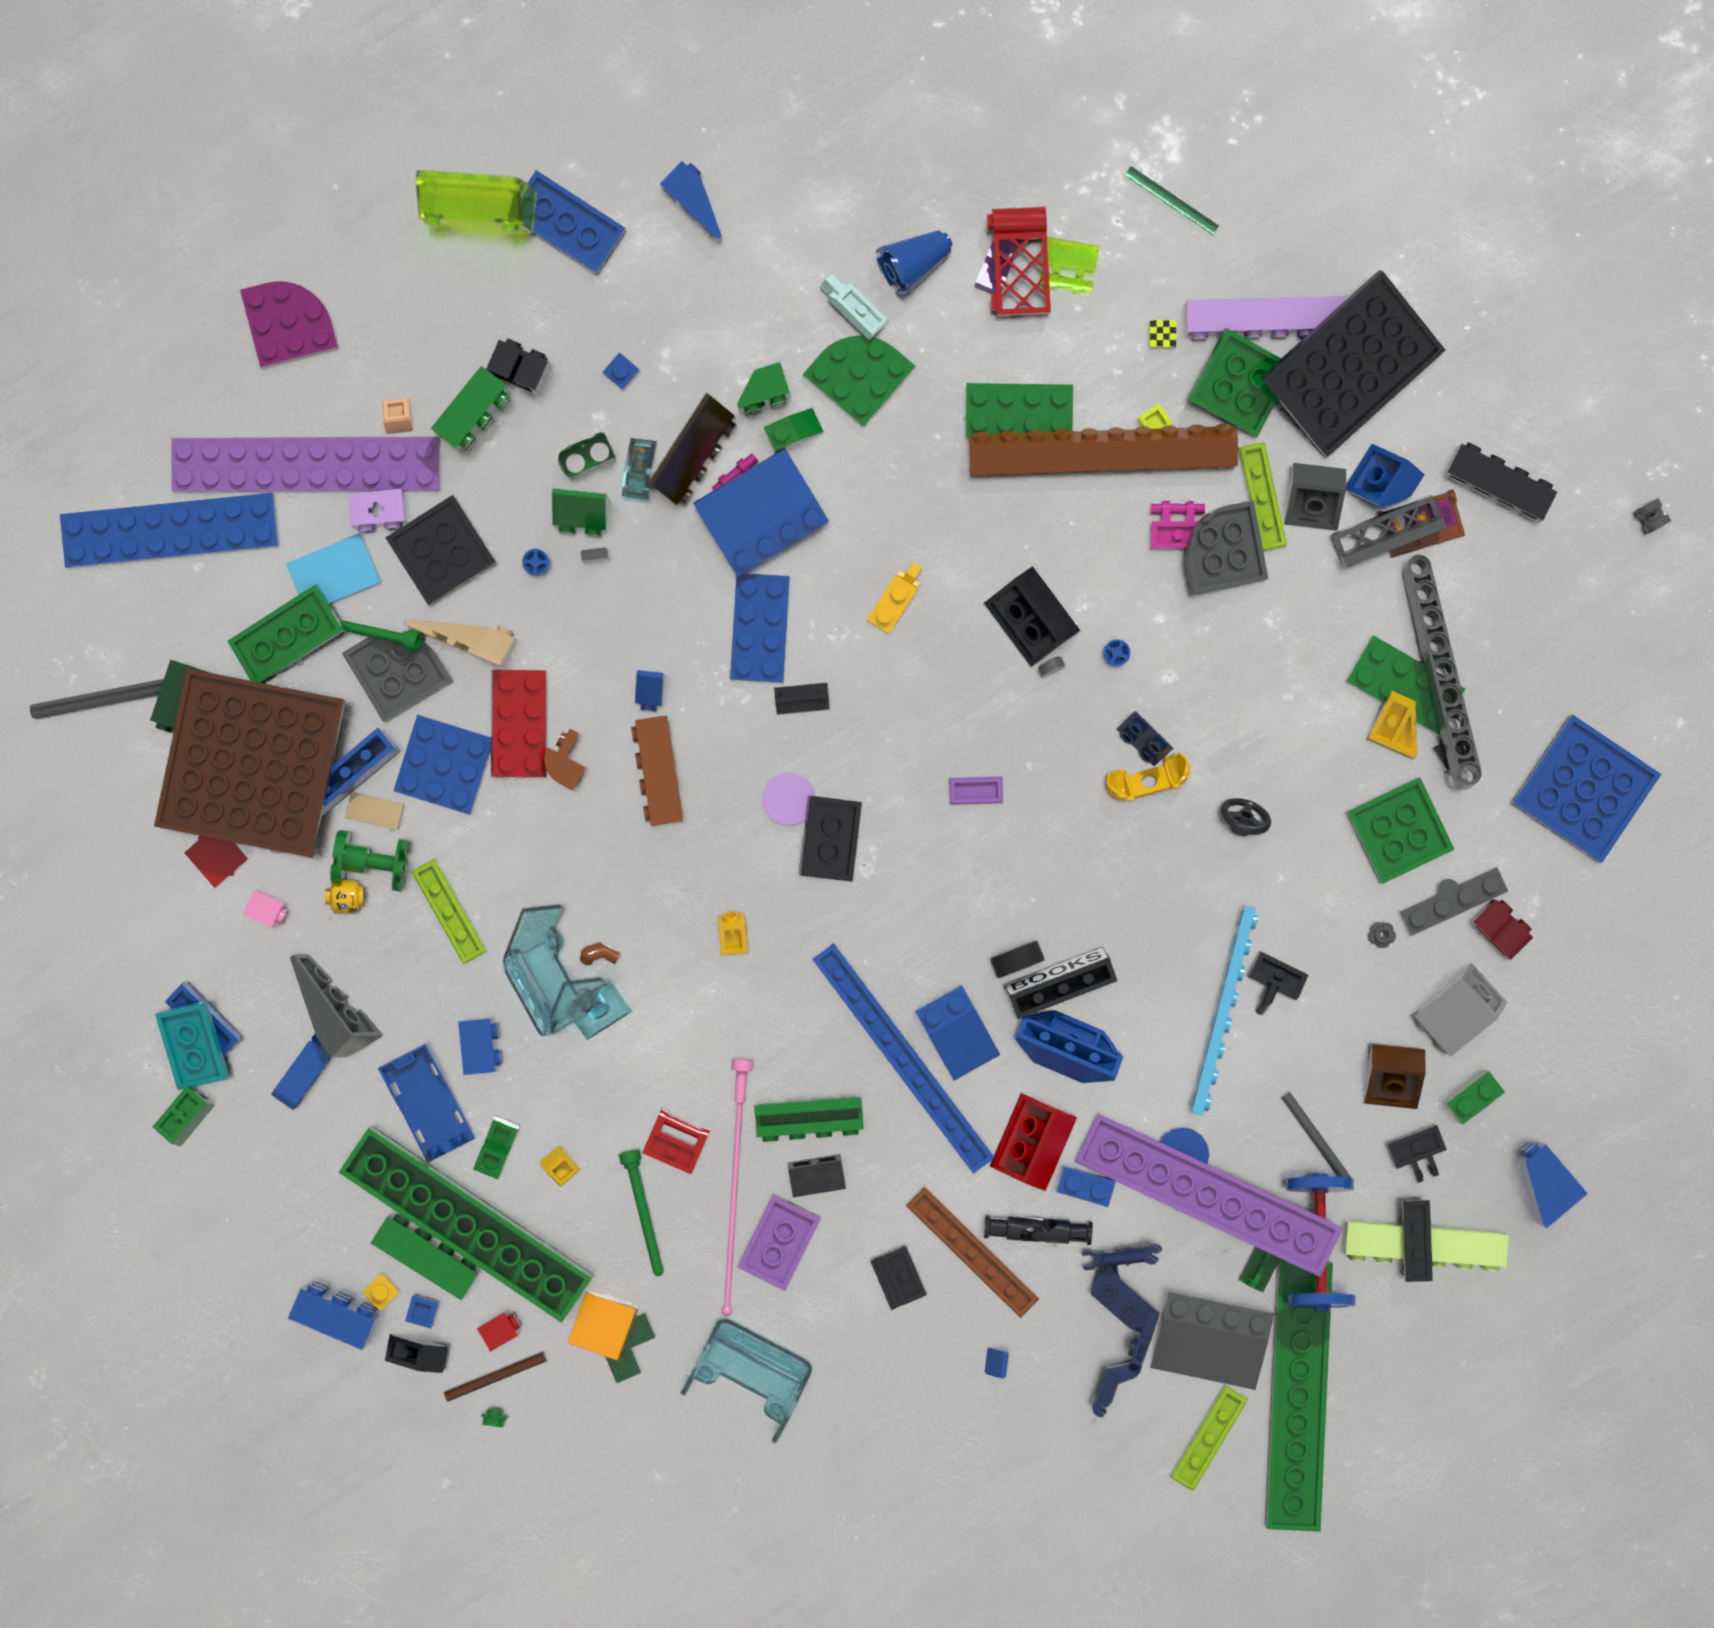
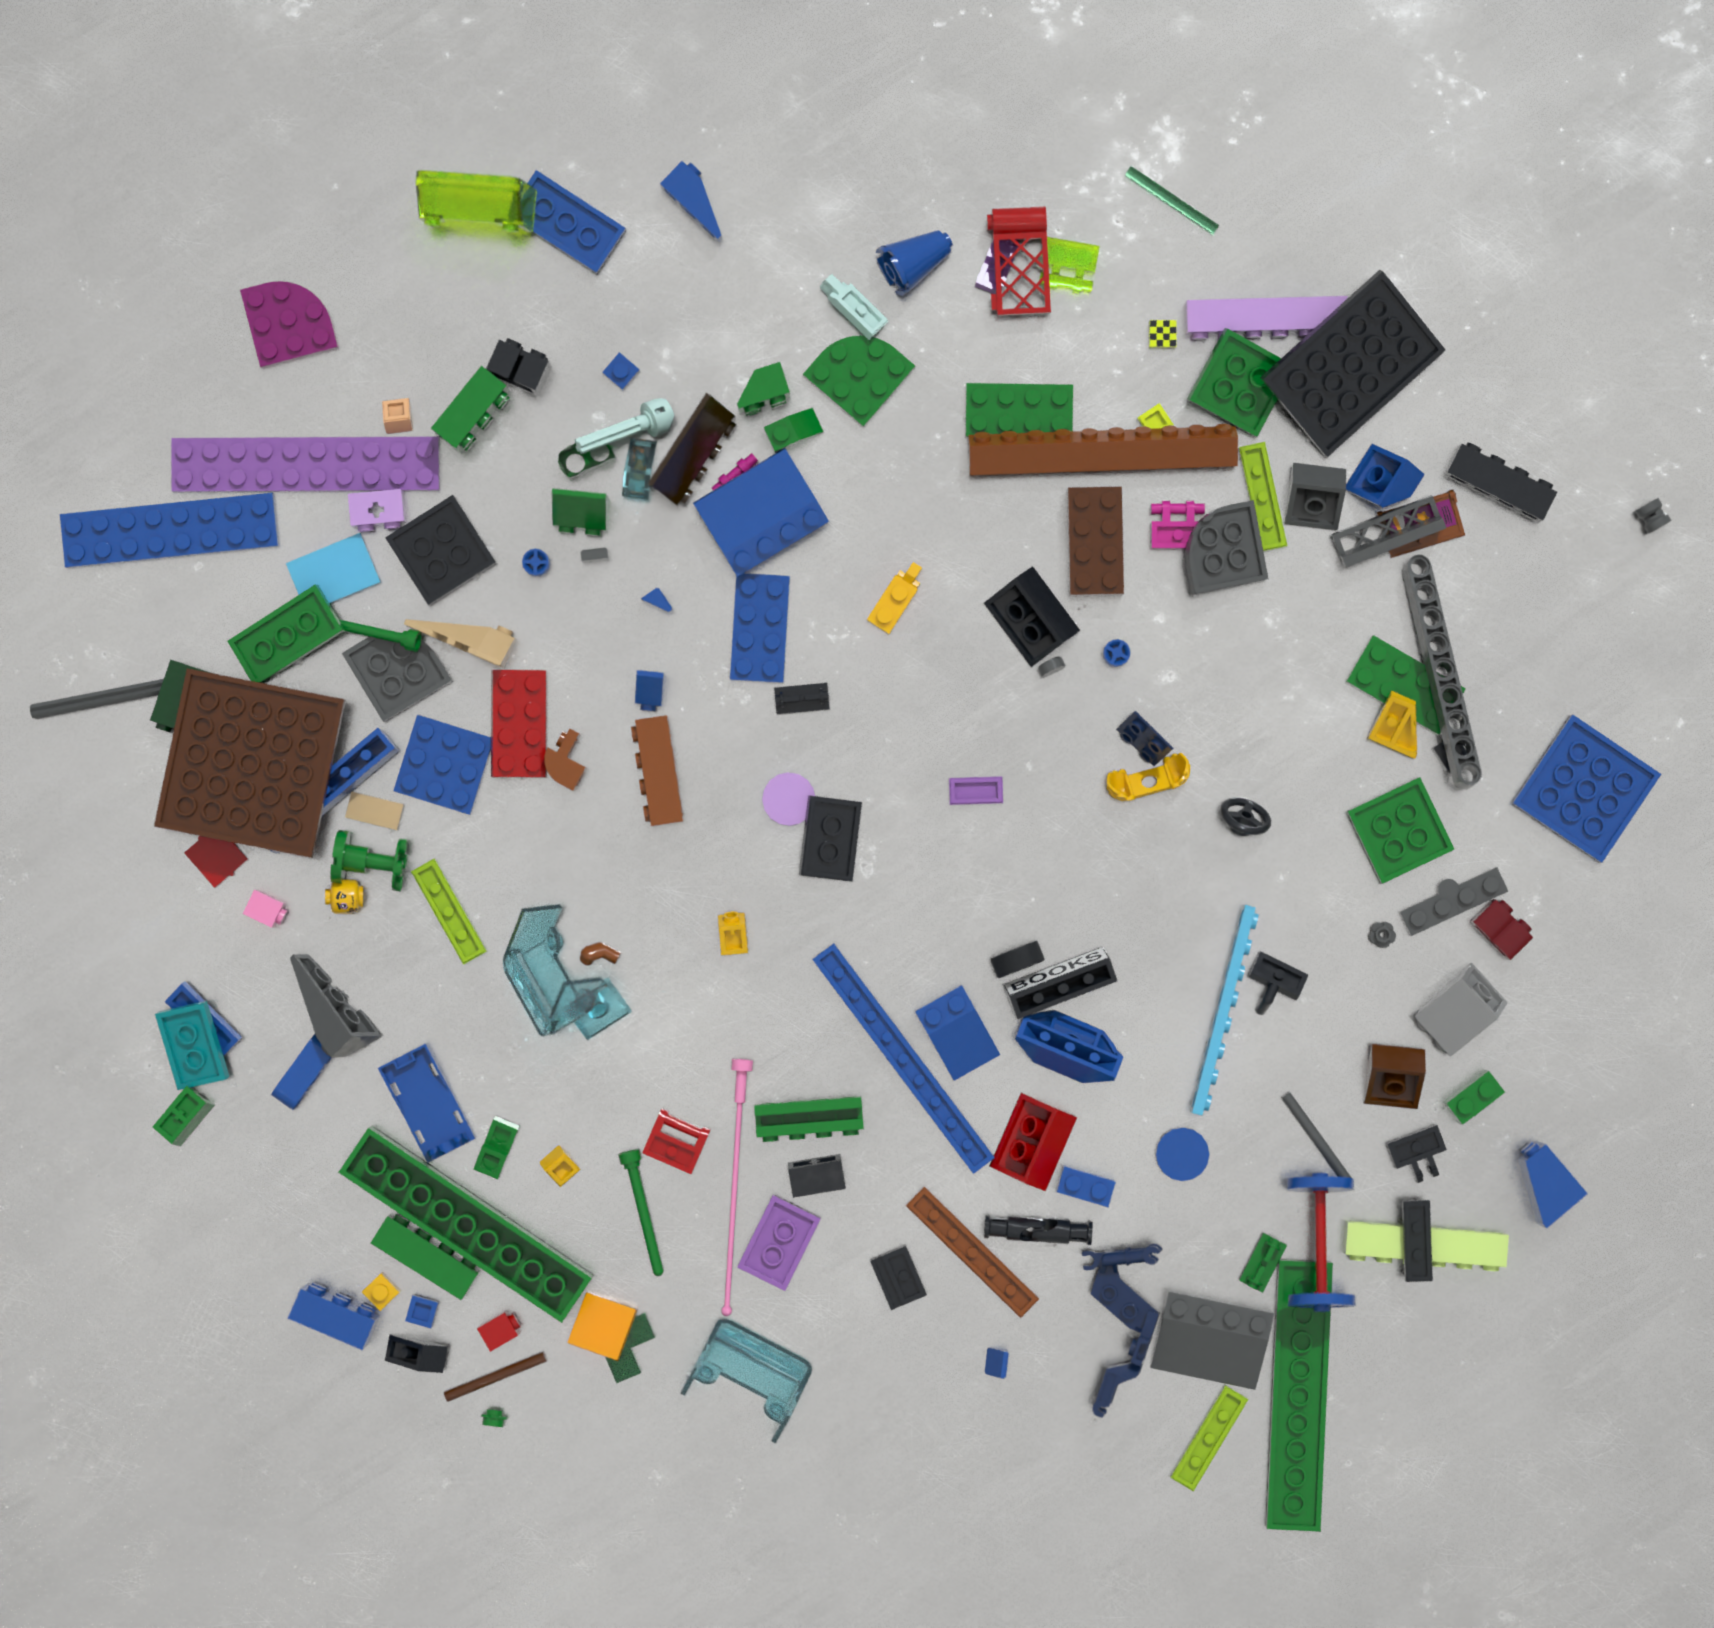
blue brick [458,1018,502,1075] -> none
medium lavender plate [1076,1114,1343,1277] -> none
none -> light aqua piece [575,398,674,454]
none -> blue slope [641,588,673,613]
none -> reddish brown brick [1067,486,1124,597]

